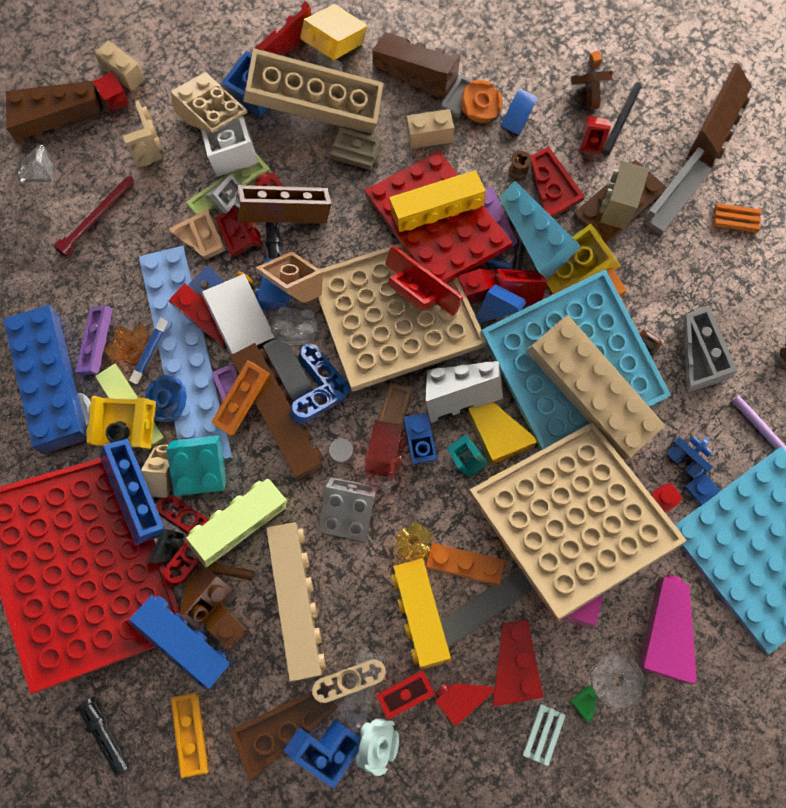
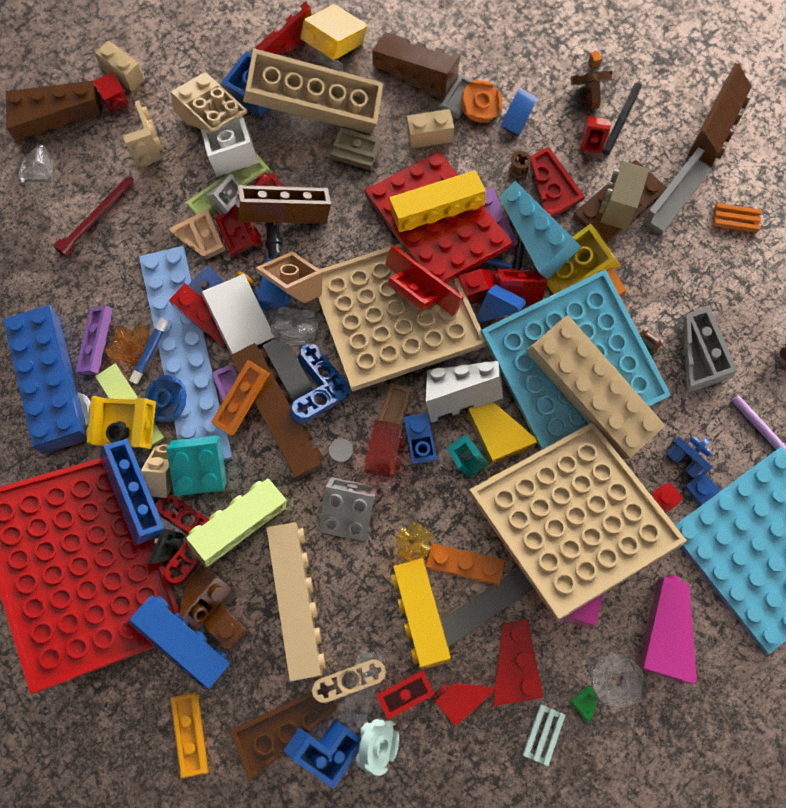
black pin [74,696,131,777] -> none
reddish brown bar [180,557,254,581] -> none

